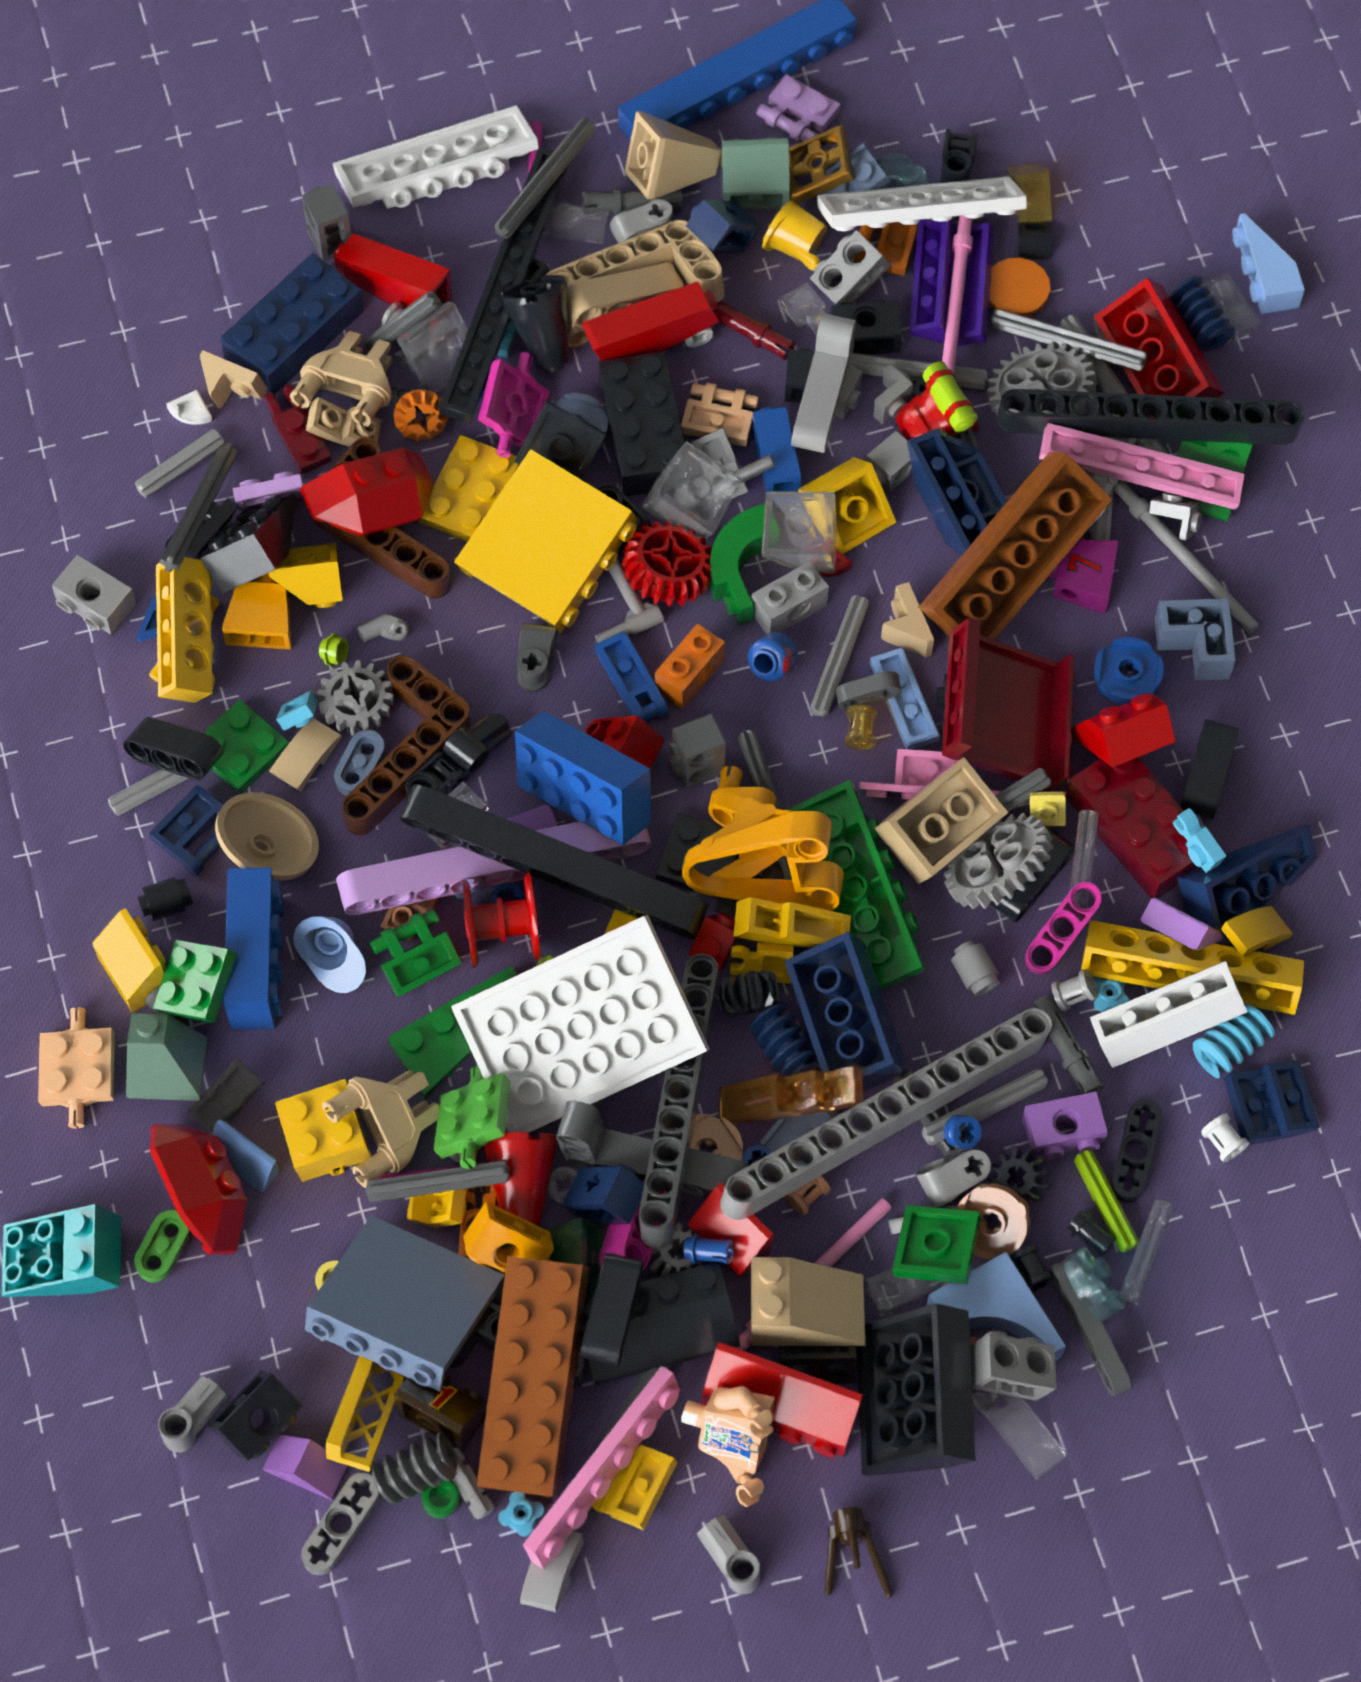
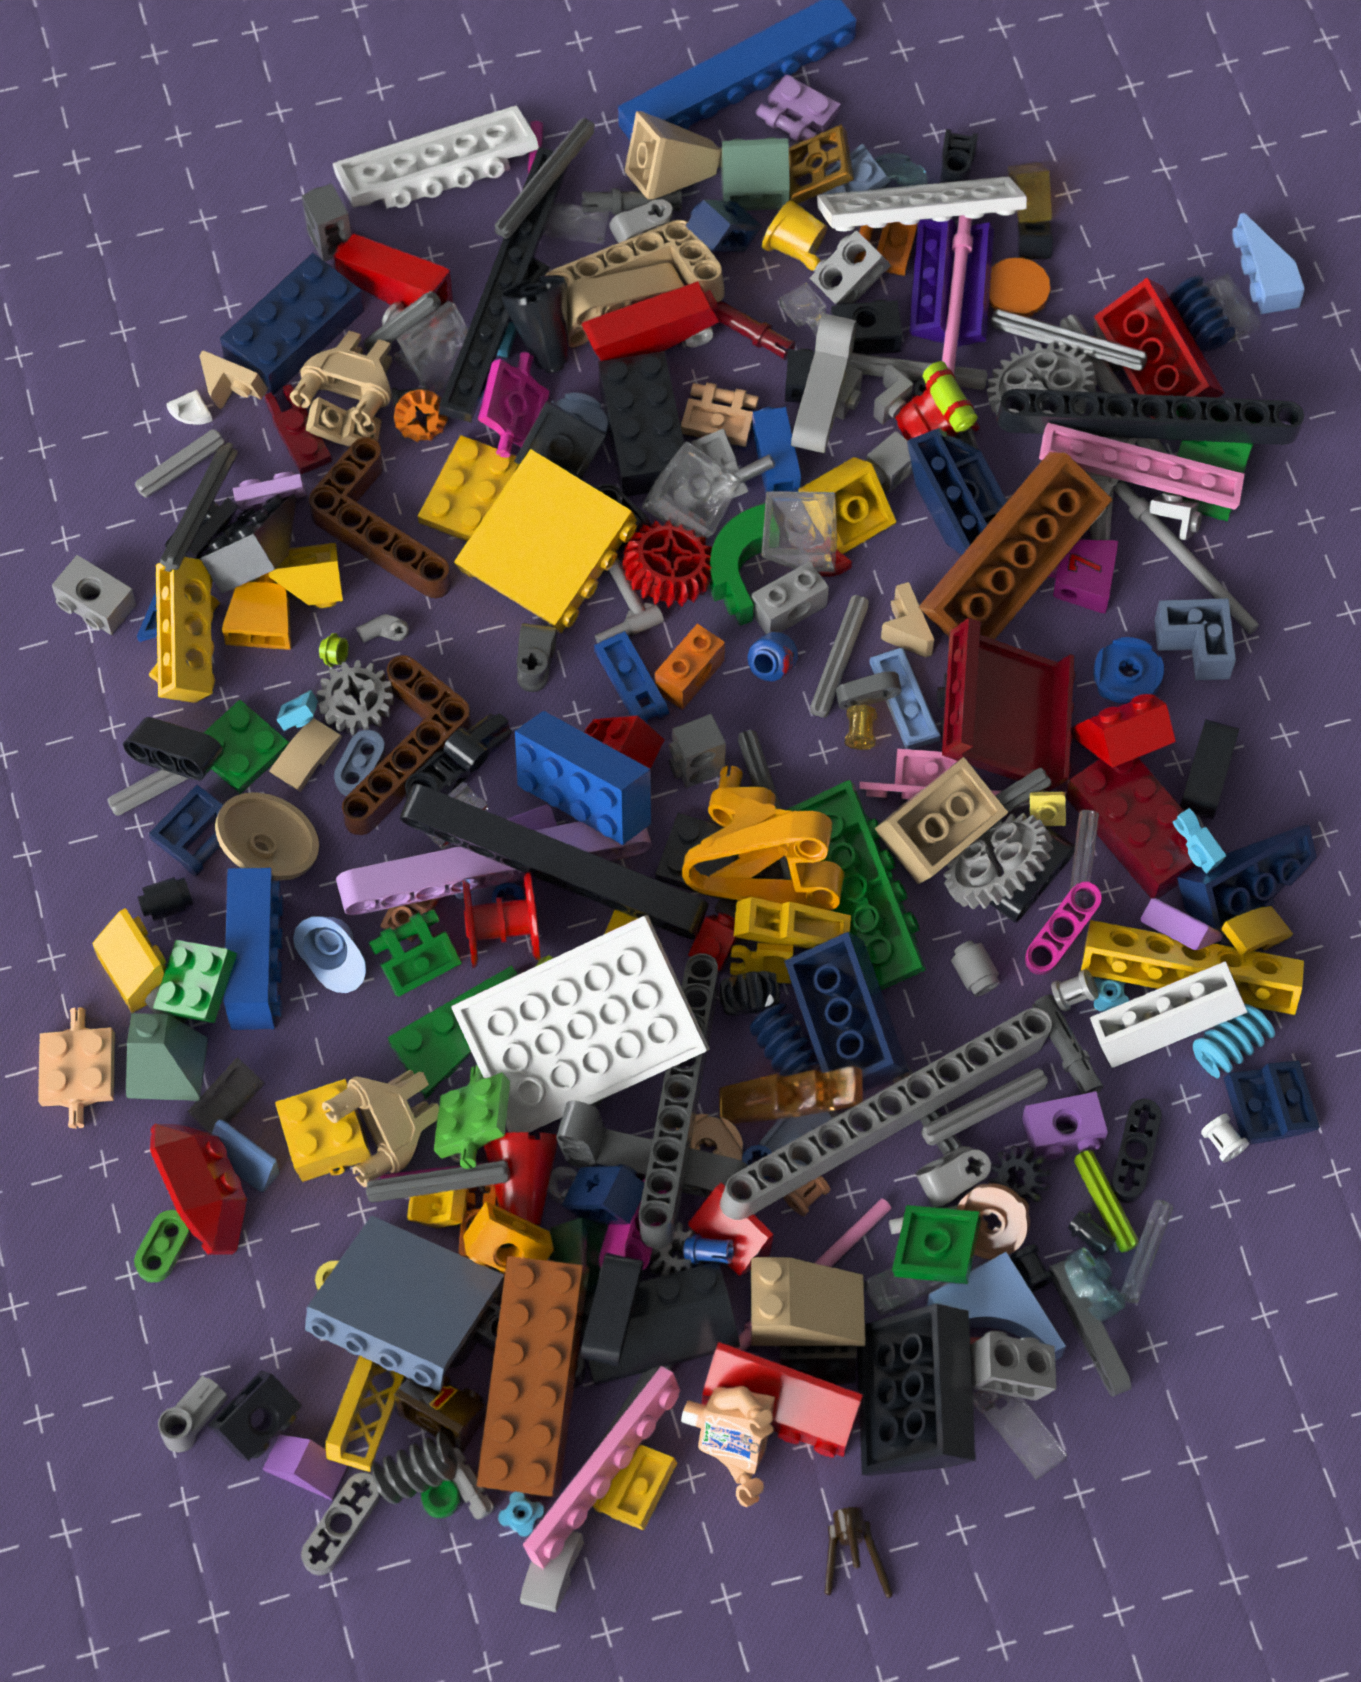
teal slope [1,1204,121,1297] -> none
red wedge [300,448,434,536] -> none
light grey piece [697,1515,761,1595] -> none
blue bush [944,1114,982,1149] -> none

